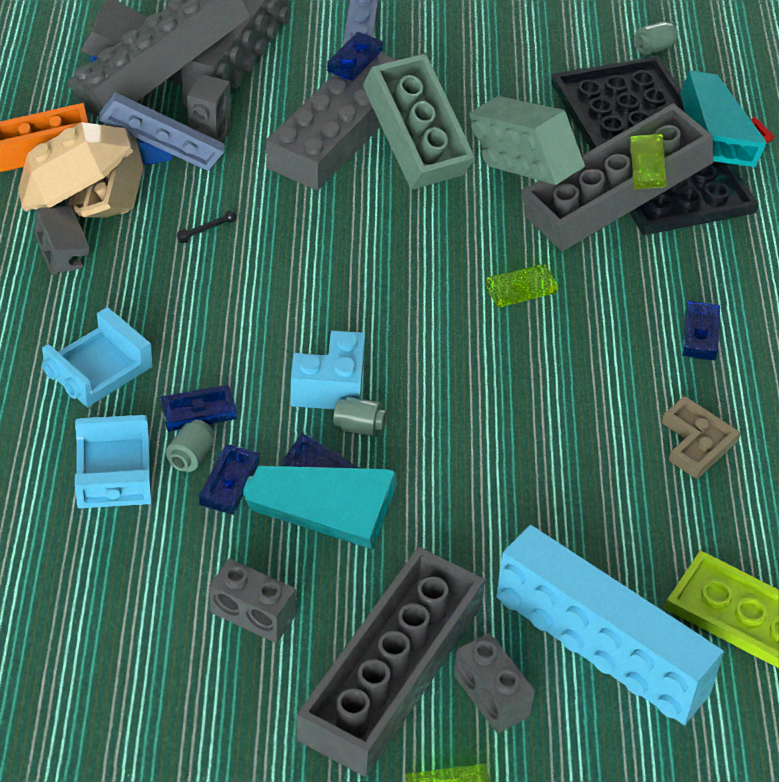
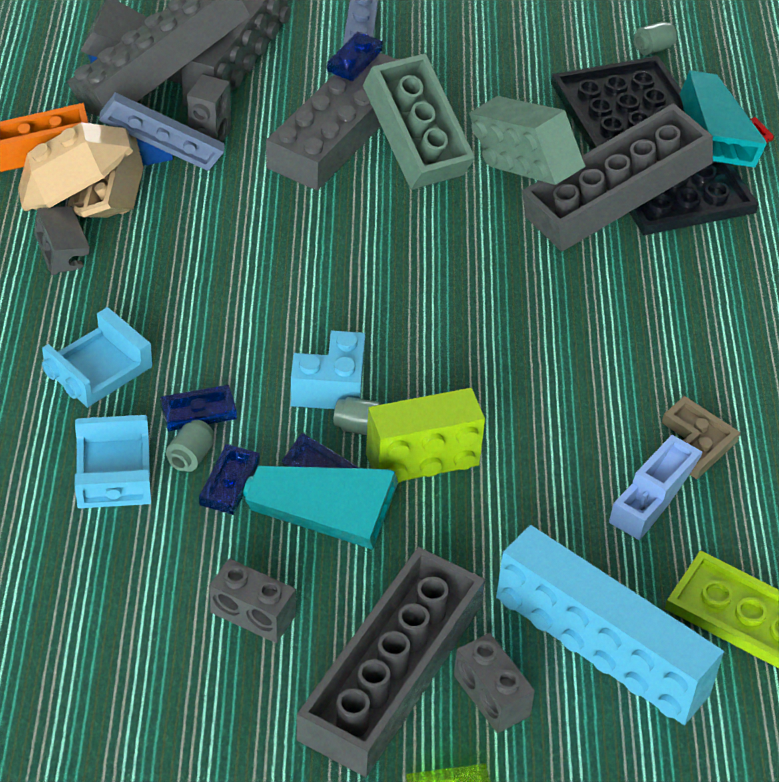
black hinge [177,210,237,243] -> none
clear neon green plate [485,264,558,307] -> none
clear neon green plate [630,134,666,189] -> none
clear blue plate [682,300,720,361] -> none
none -> lime brick [366,388,485,483]
none -> light blue slope [609,435,702,540]

